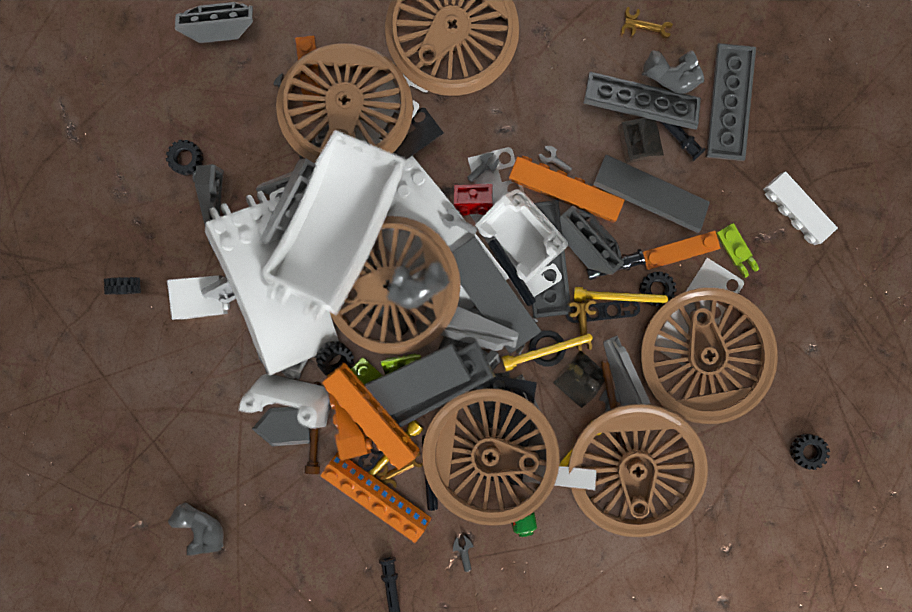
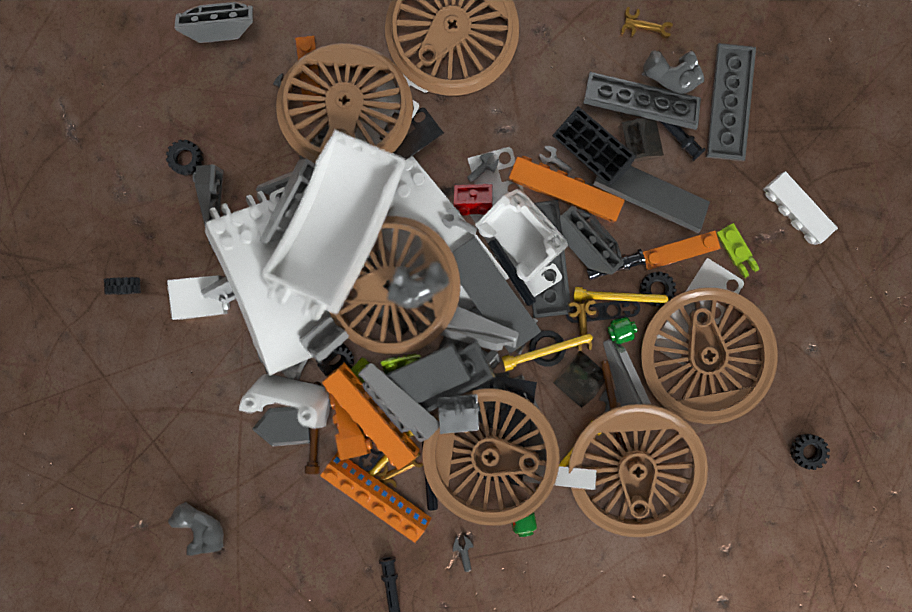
none -> light grey bracket [300,316,349,362]
none -> light grey wedge [359,363,439,442]
none -> hinge [438,394,479,434]
none -> black piece [552,106,636,186]
none -> green head [607,317,637,344]

